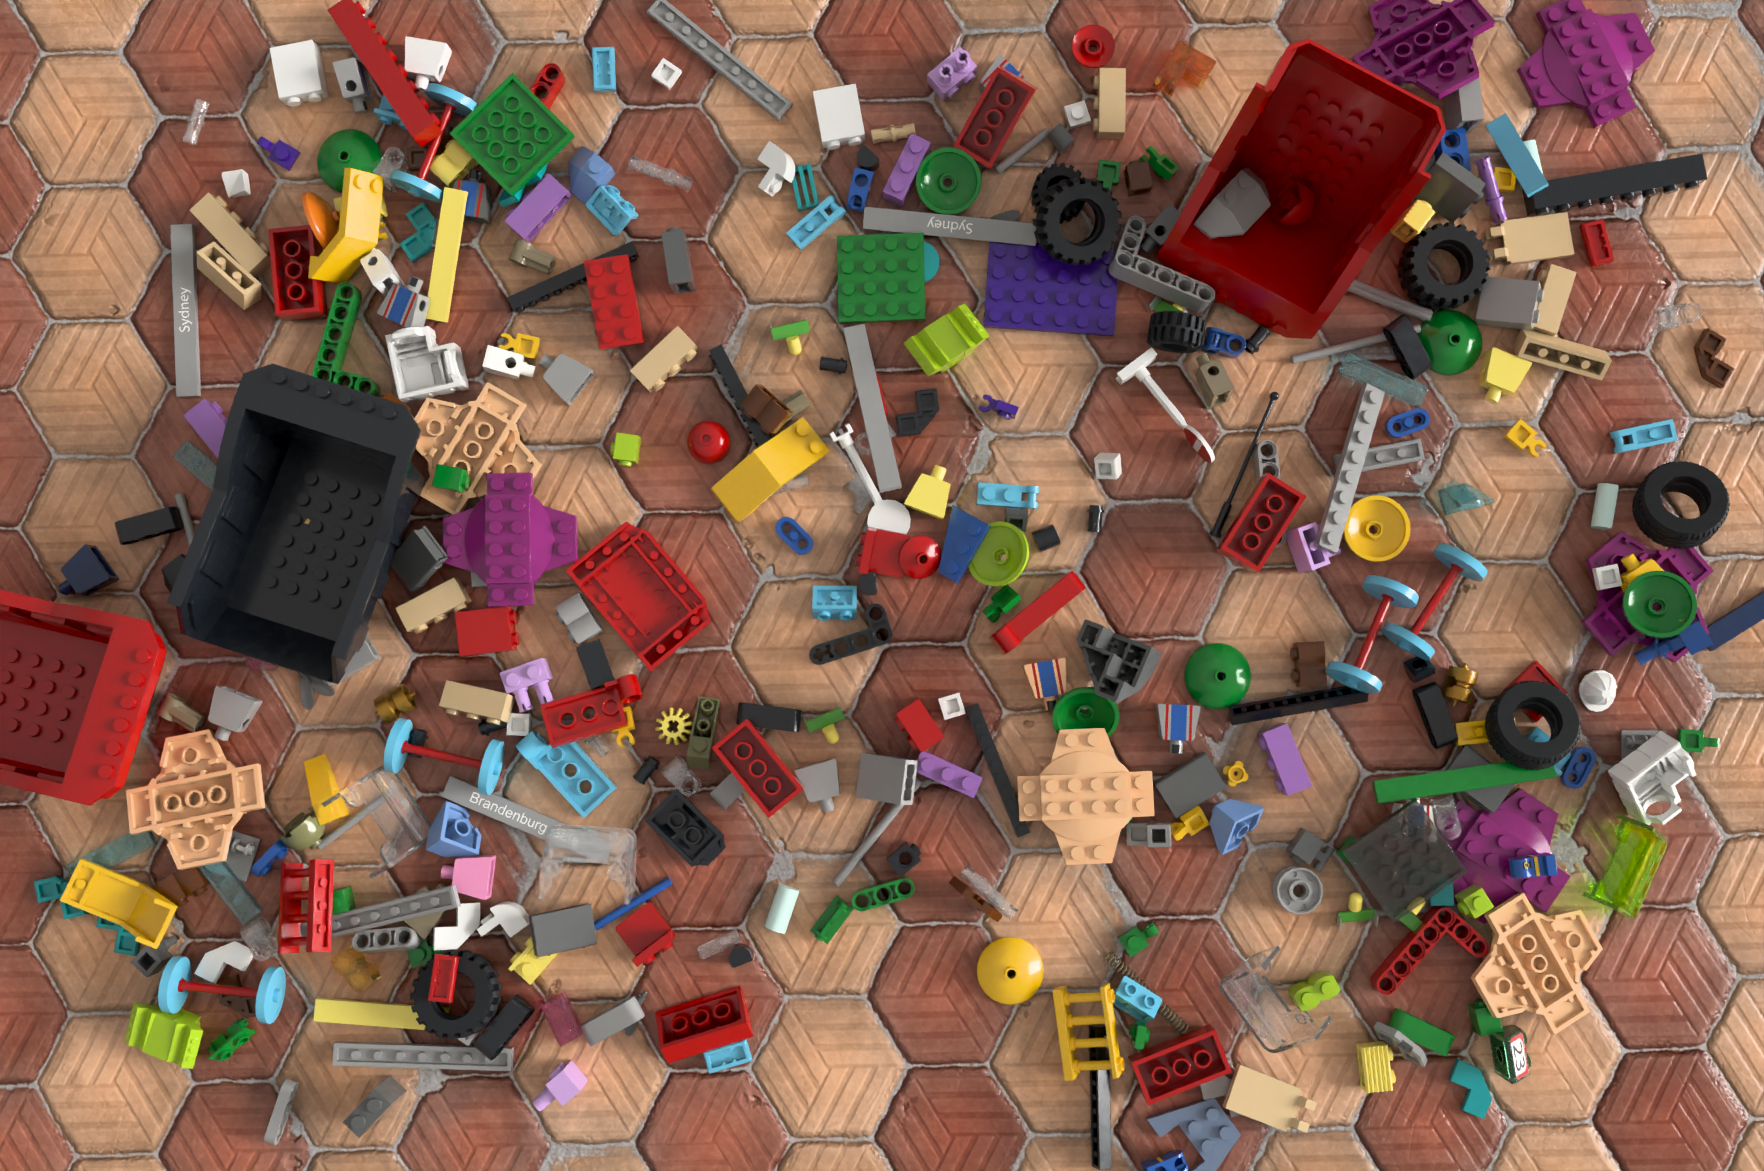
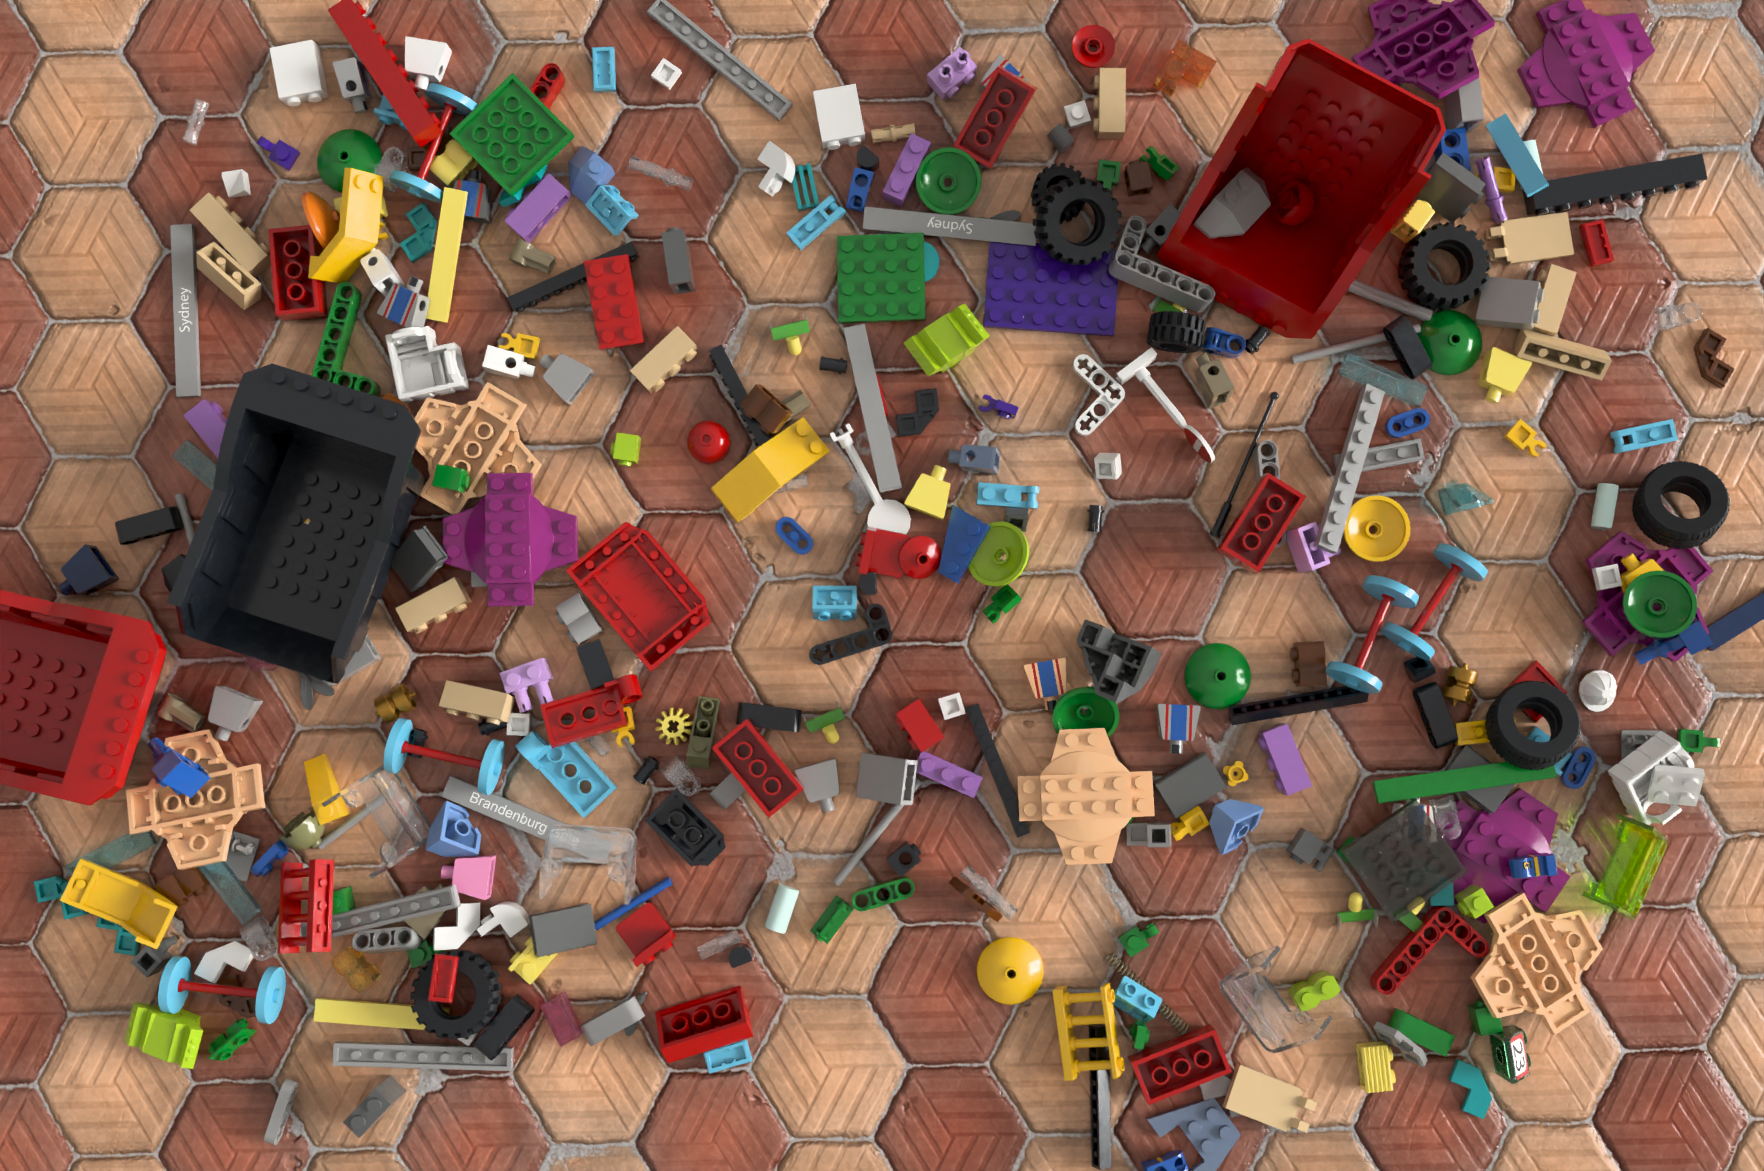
red brick [455,606,519,657] -> none
lavender brick [532,1060,588,1111] -> none
red beam [989,570,1086,655] -> none
light grey bar [994,128,1050,174] -> none
black brick [1031,524,1060,553] -> none
light grey wheel [1272,865,1323,915] -> none
none -> blue brick [148,738,210,798]
none -> sand blue torso [948,444,1001,475]
none -> white beam [1072,354,1125,437]
none -> white plate [1647,765,1705,806]

